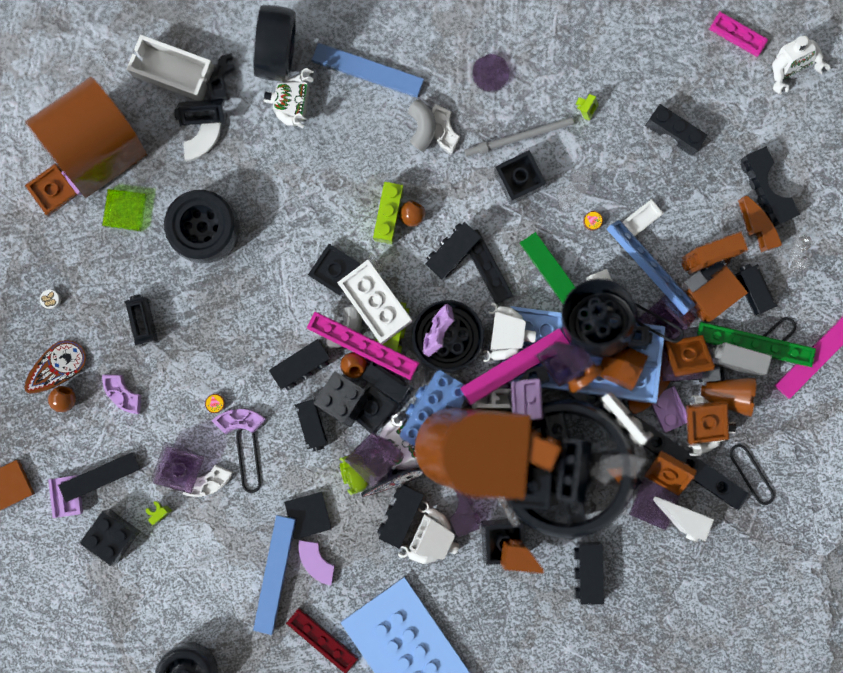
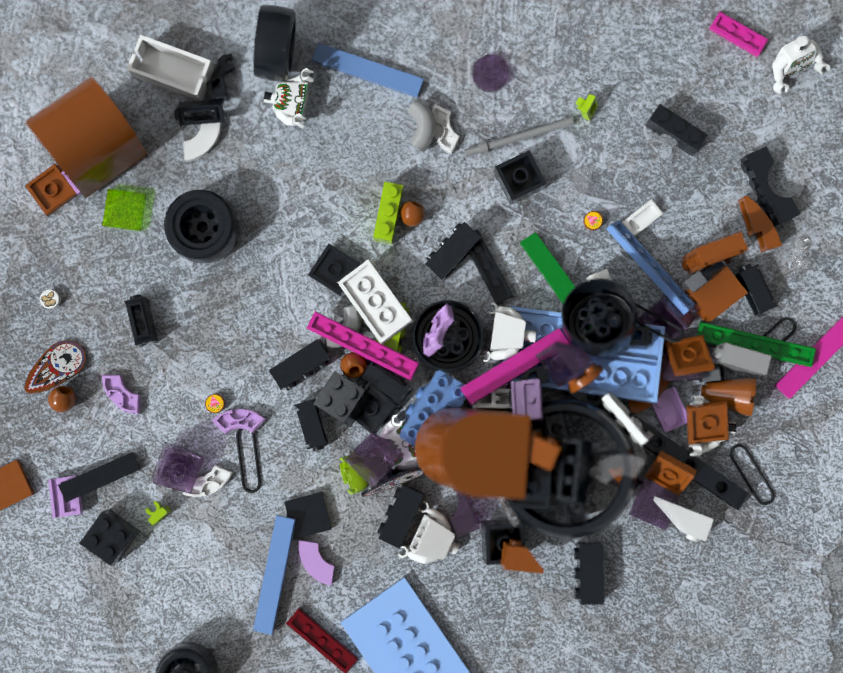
dark orange slope [599,348,648,391] -> none

